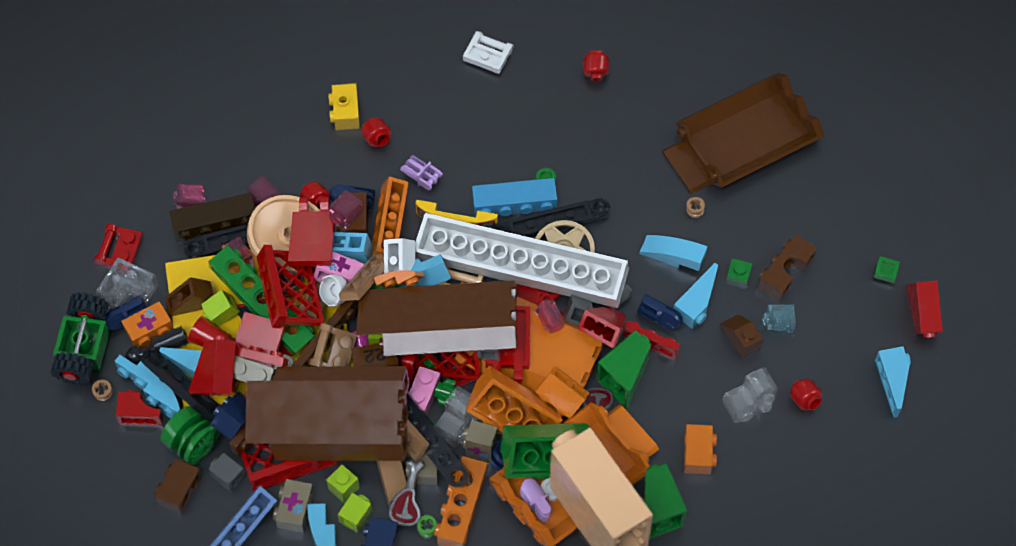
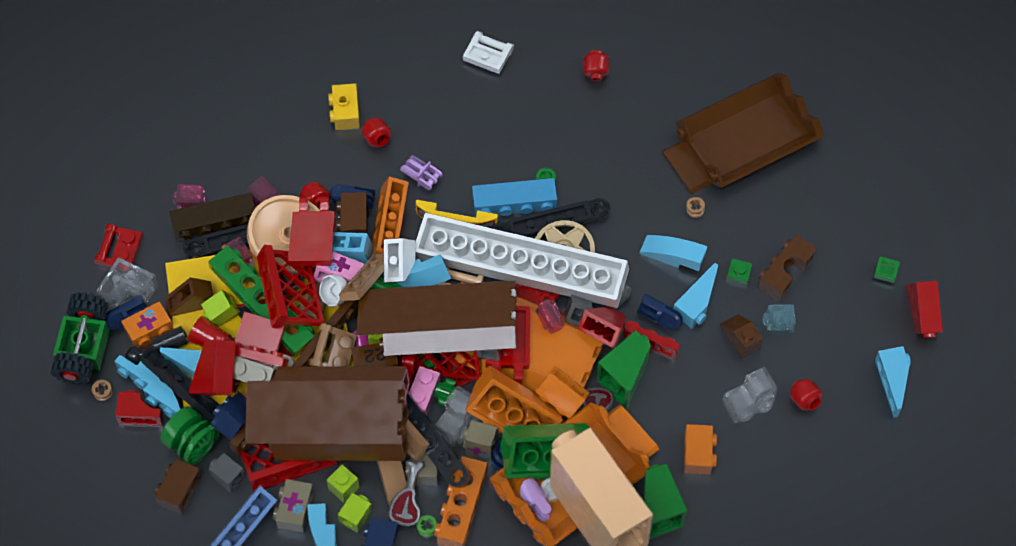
clear pink brick [329,190,362,229] -> none
orange slope [374,270,424,288] -> none

